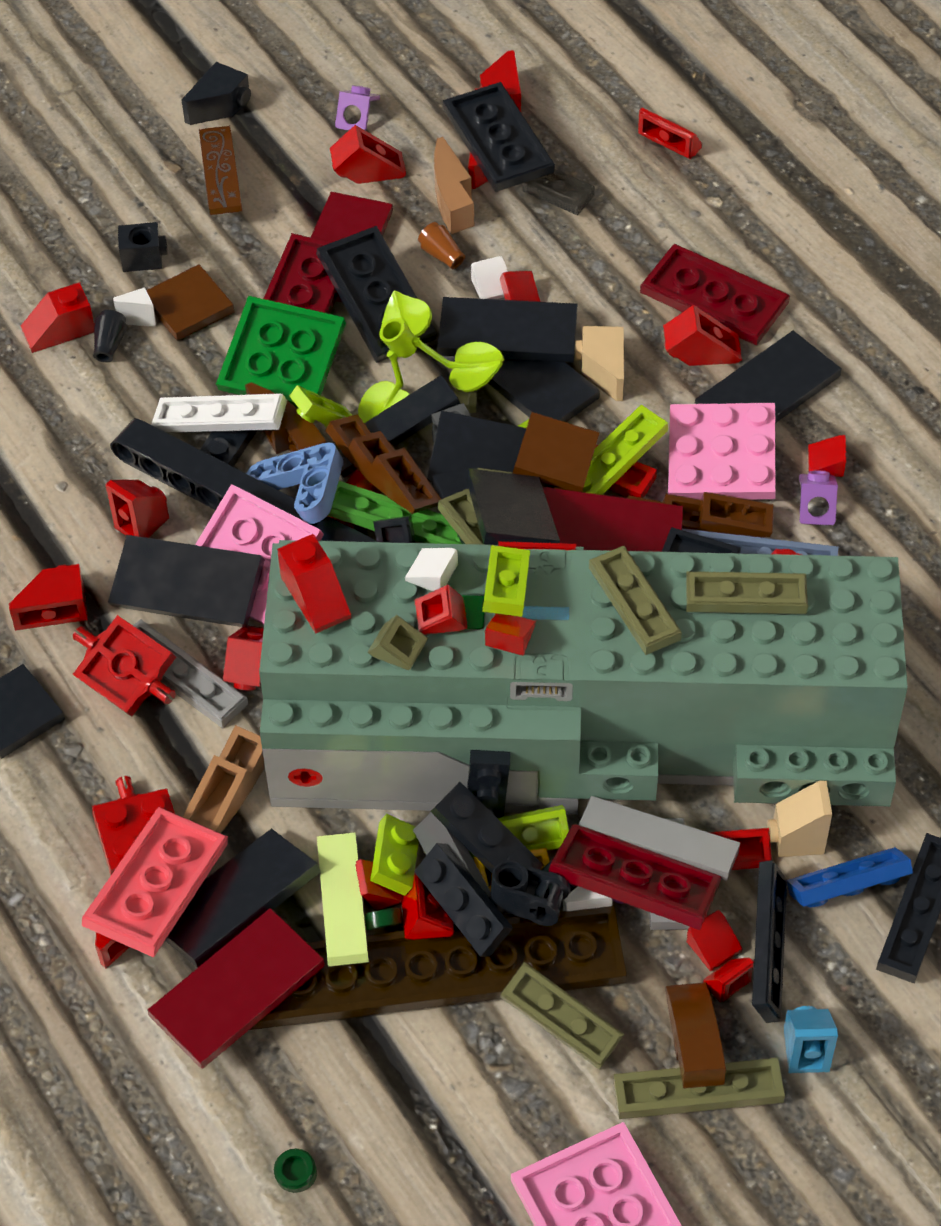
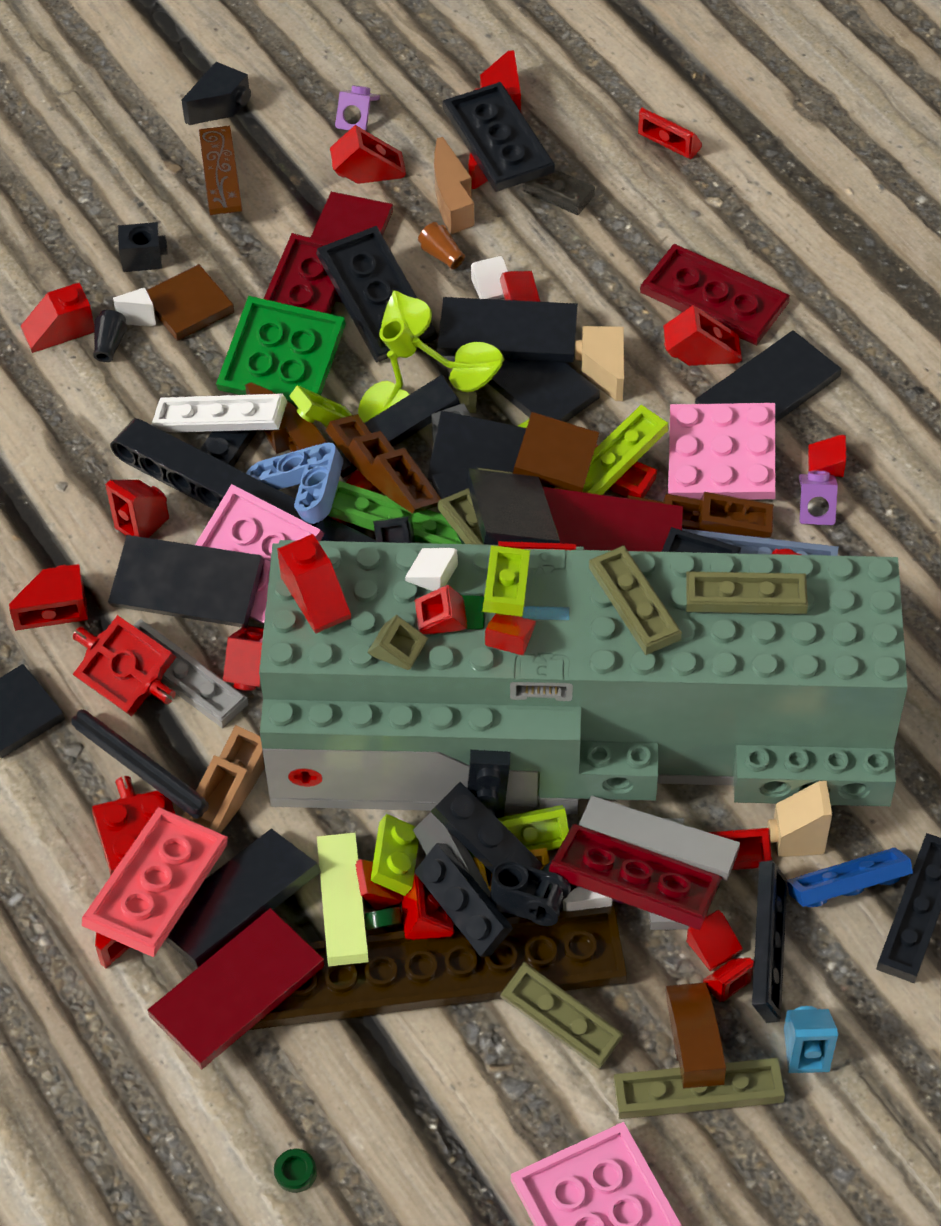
none -> black axle [71,710,209,819]

